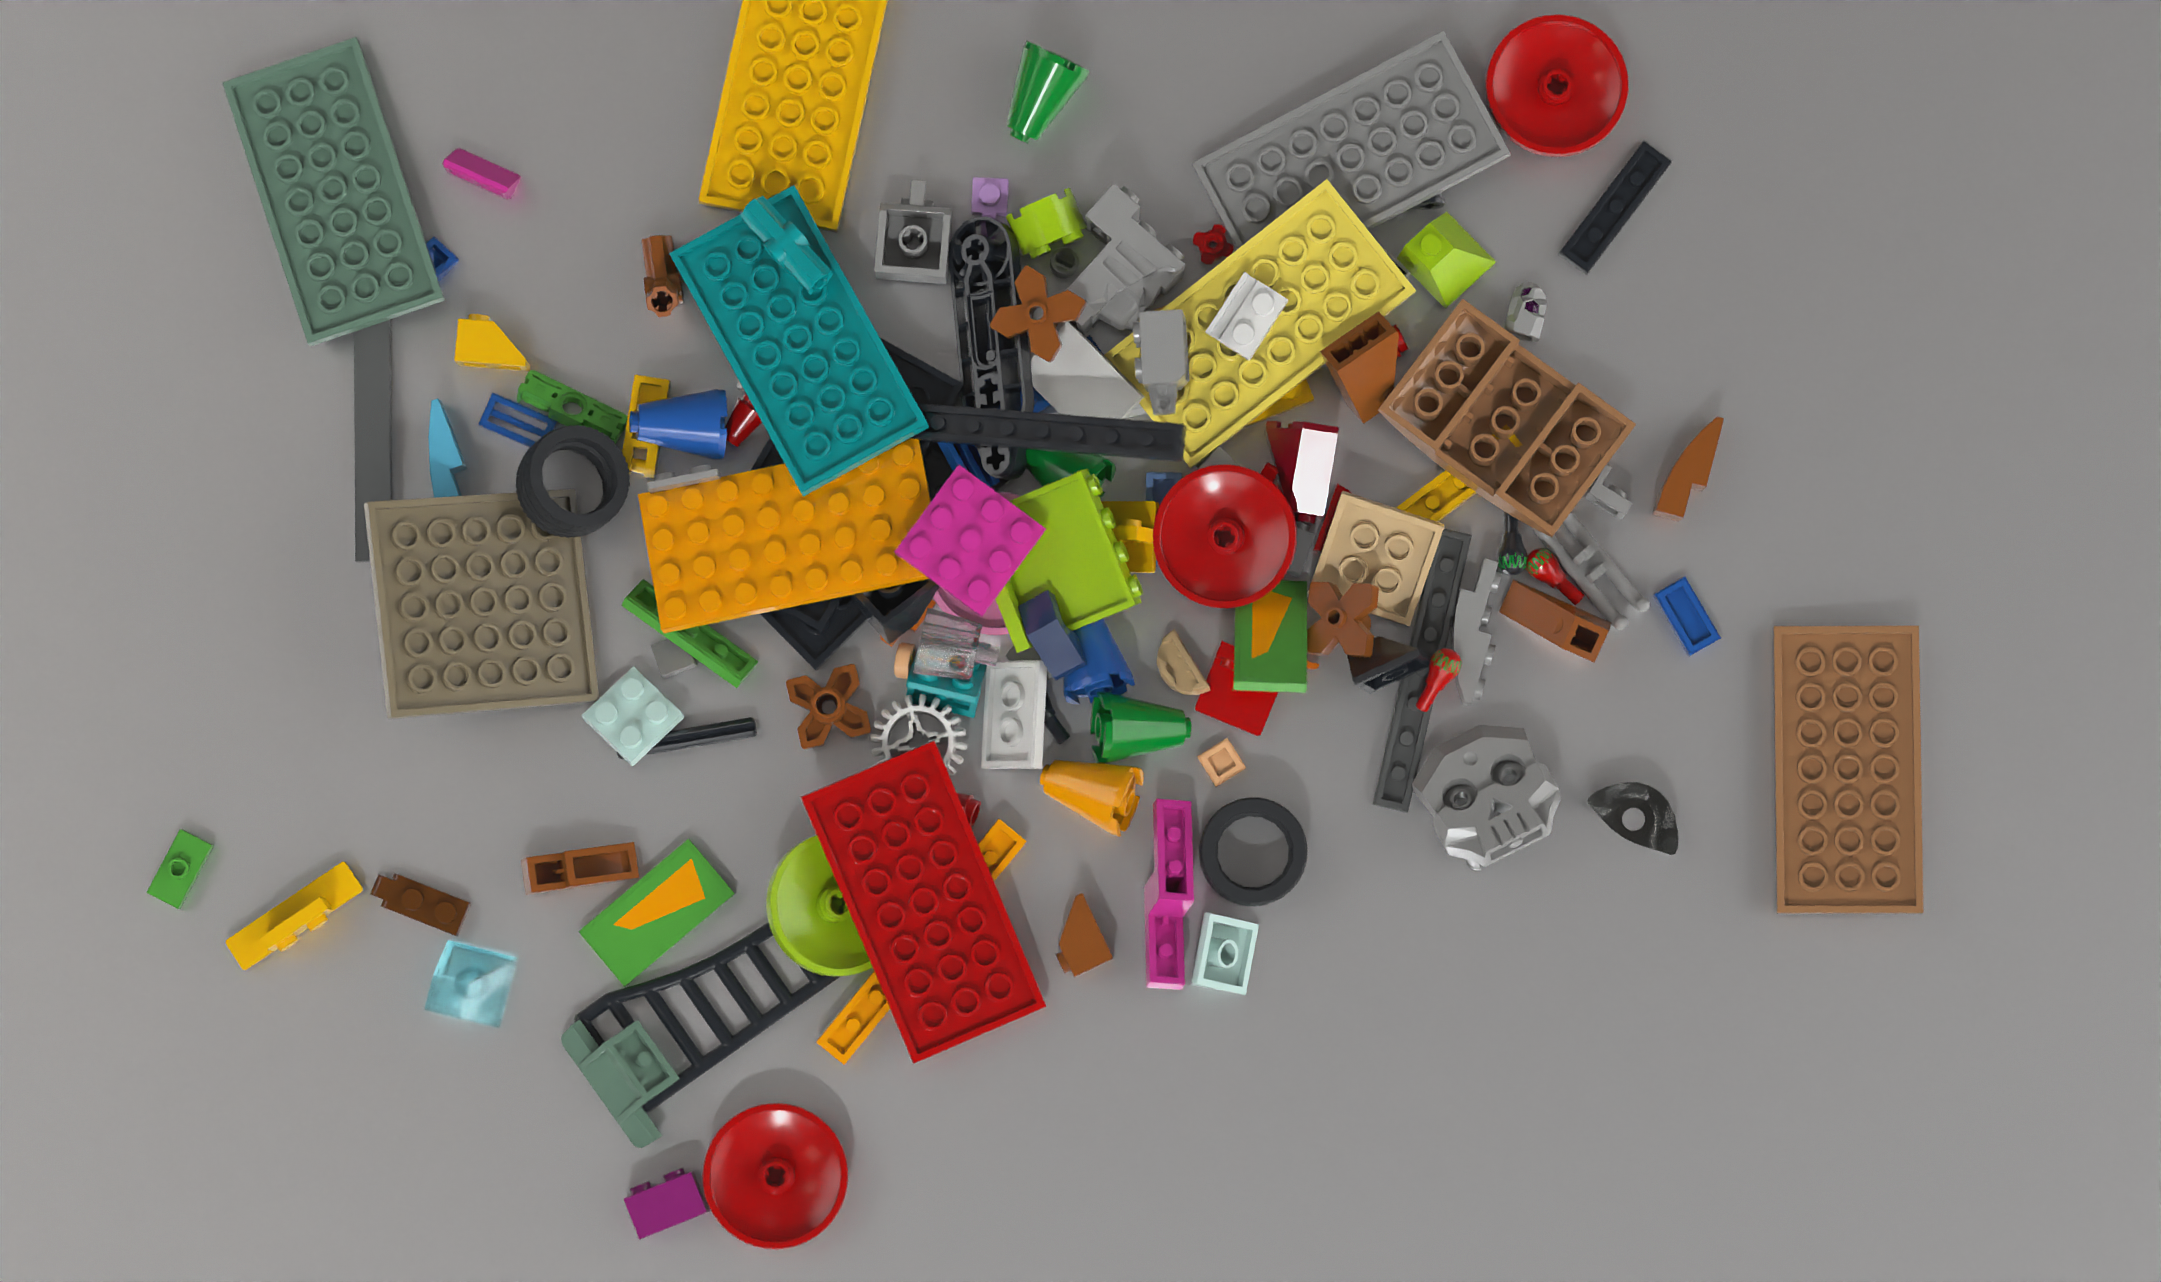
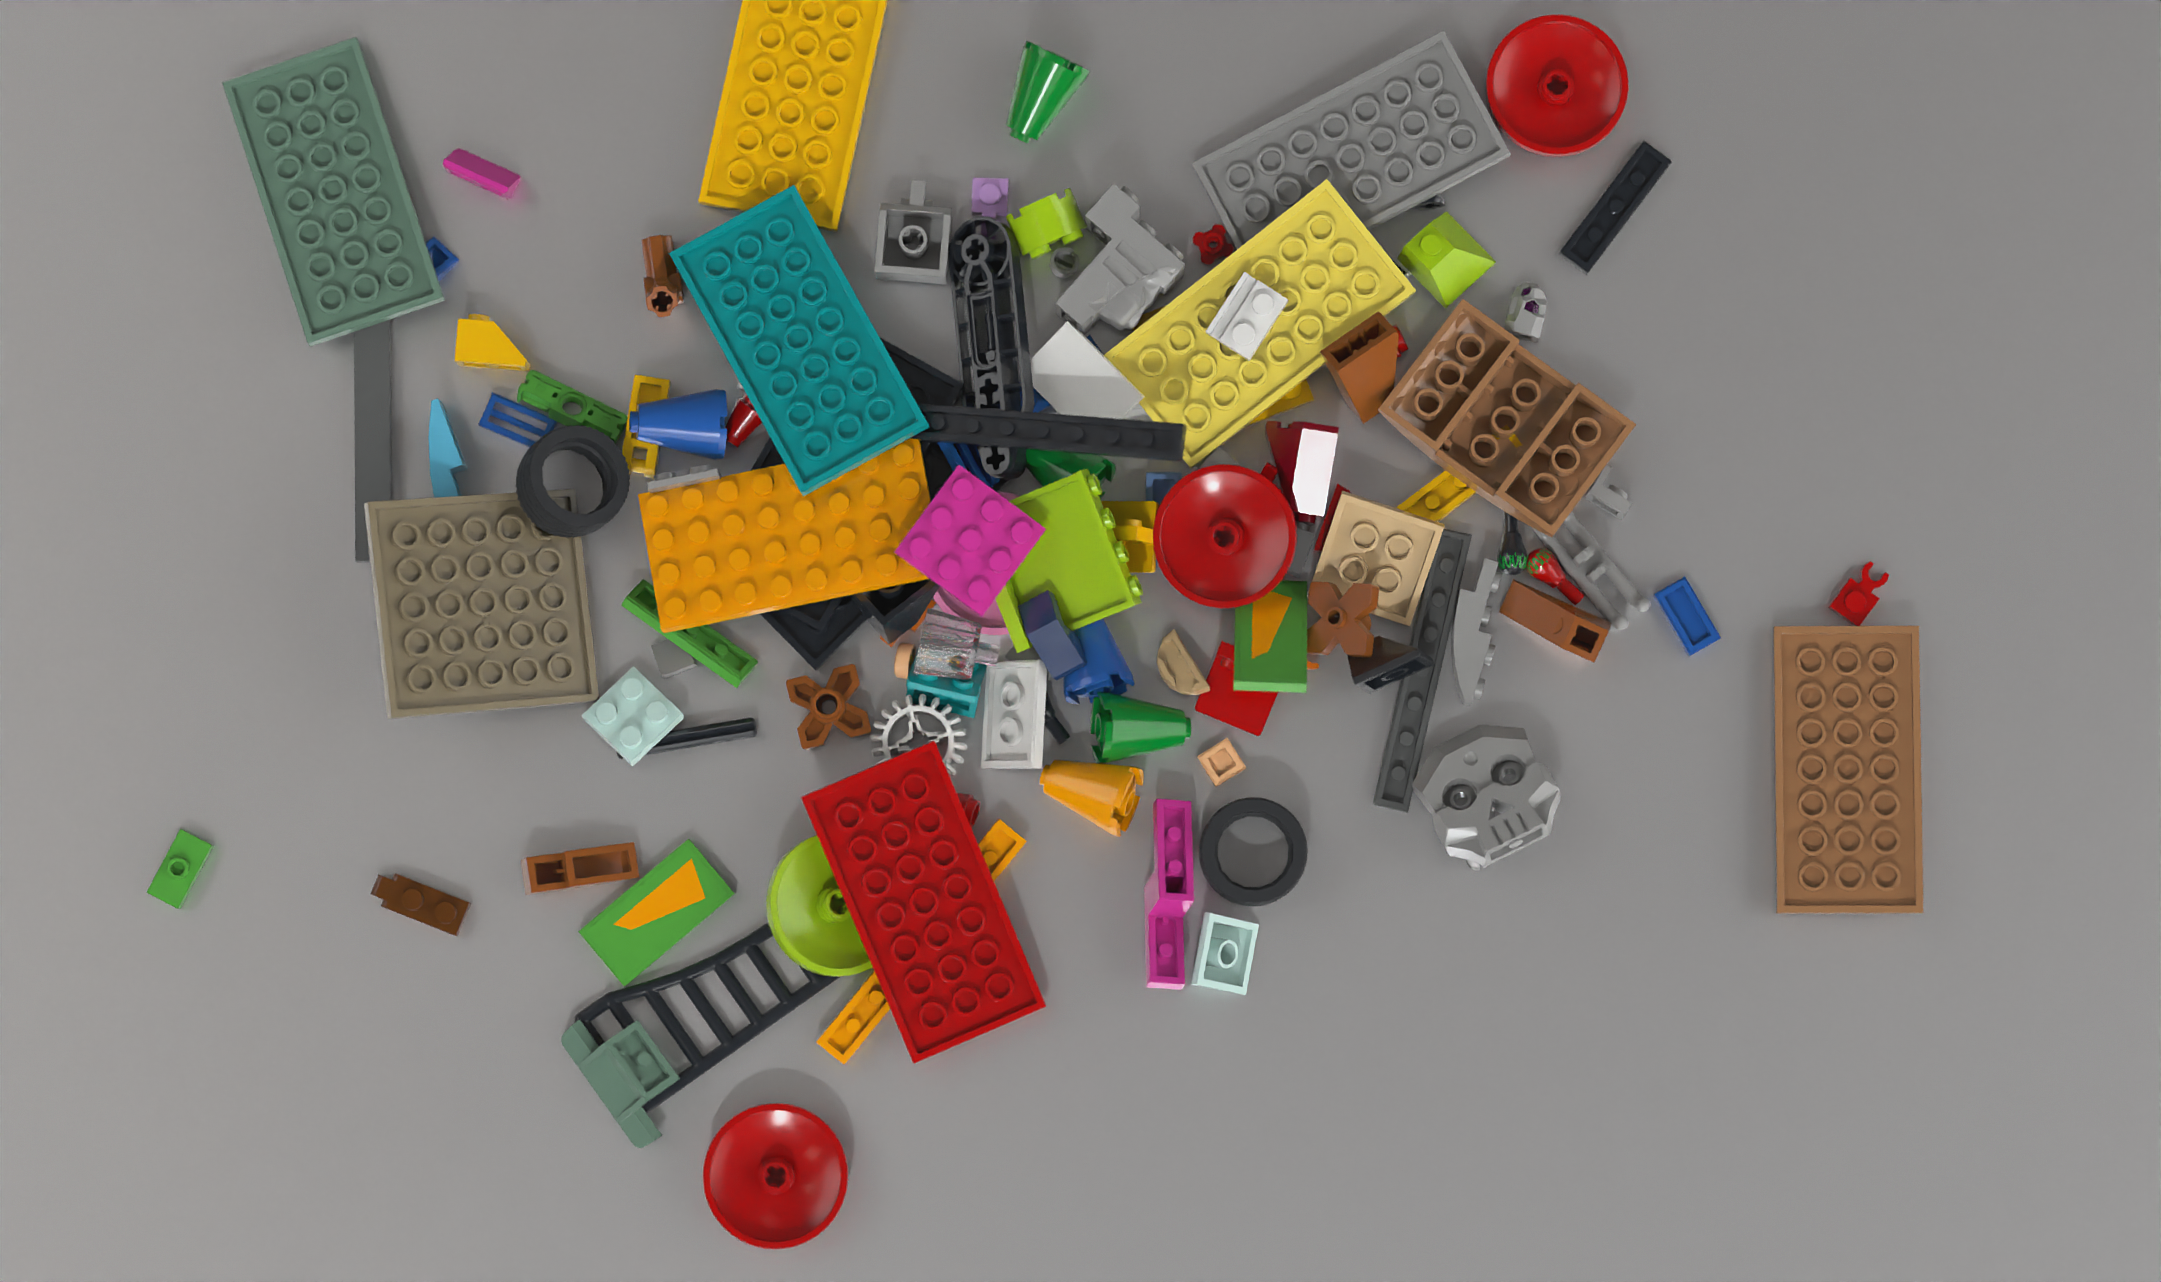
yellow bracket [225,862,363,970] -> none
clear light blue slope [424,940,518,1028] -> none
magenta brick [623,1168,710,1240] -> none
teal piece [740,196,833,294] -> none
dark orange plant [990,266,1087,363] -> none
dark orange slope [1056,893,1113,977] -> none
light grey hinge [1133,309,1189,416] -> none
red piece [1416,648,1462,712] -> none
clear smoke piece [1587,782,1678,855] -> none
dark orange slope [1652,417,1724,522] -> none
none -> red plate [1828,561,1889,626]

